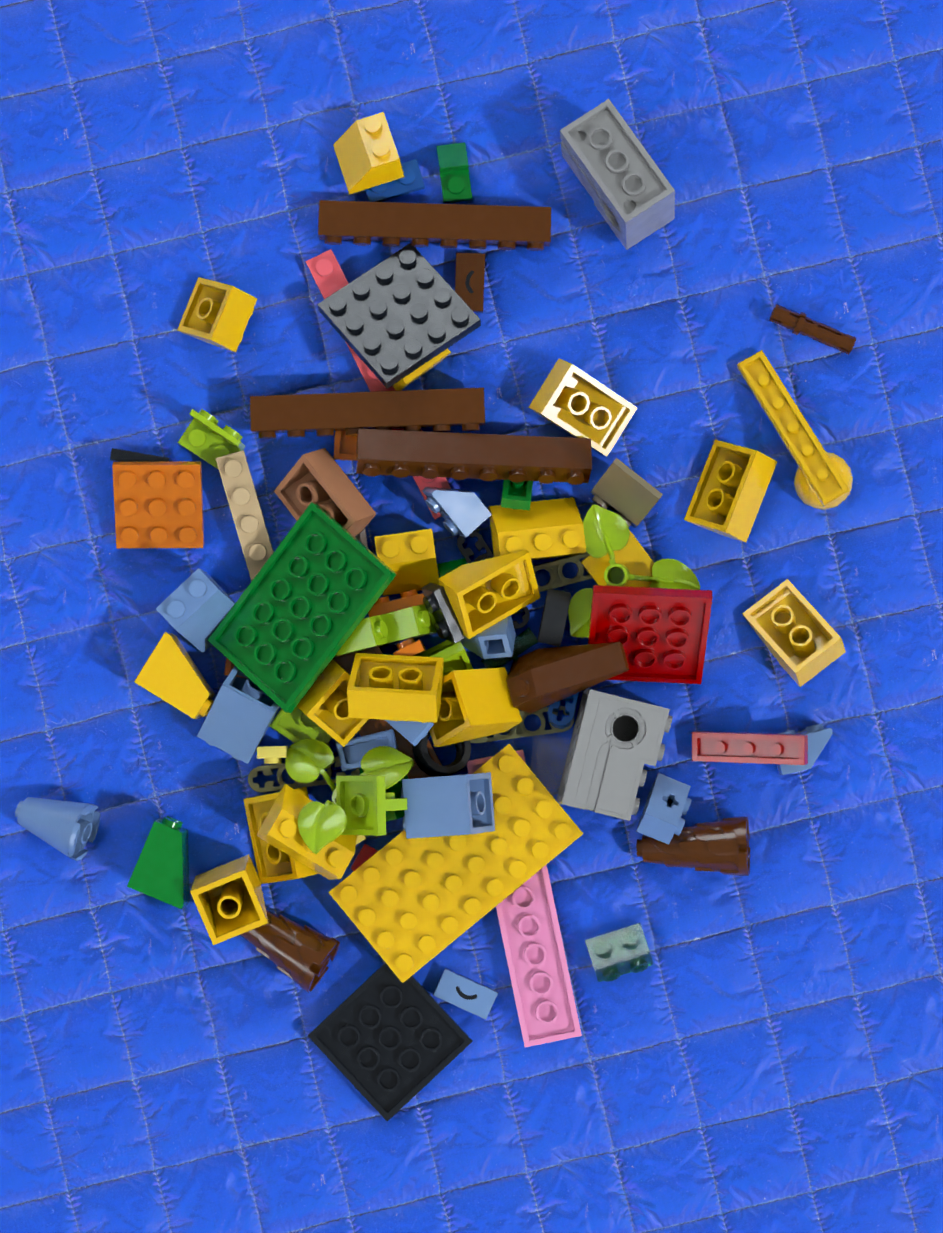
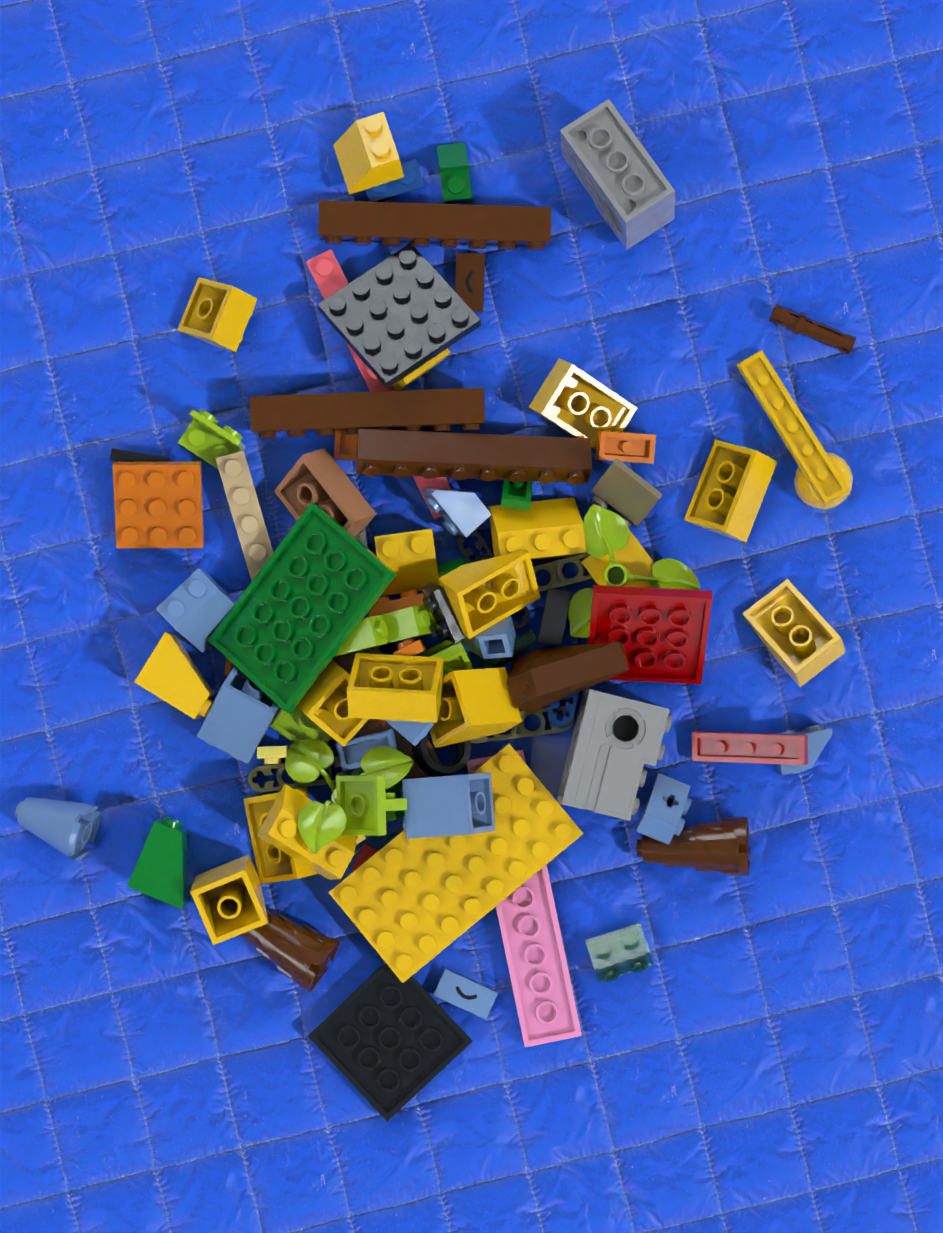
none -> orange plate [595,430,656,464]

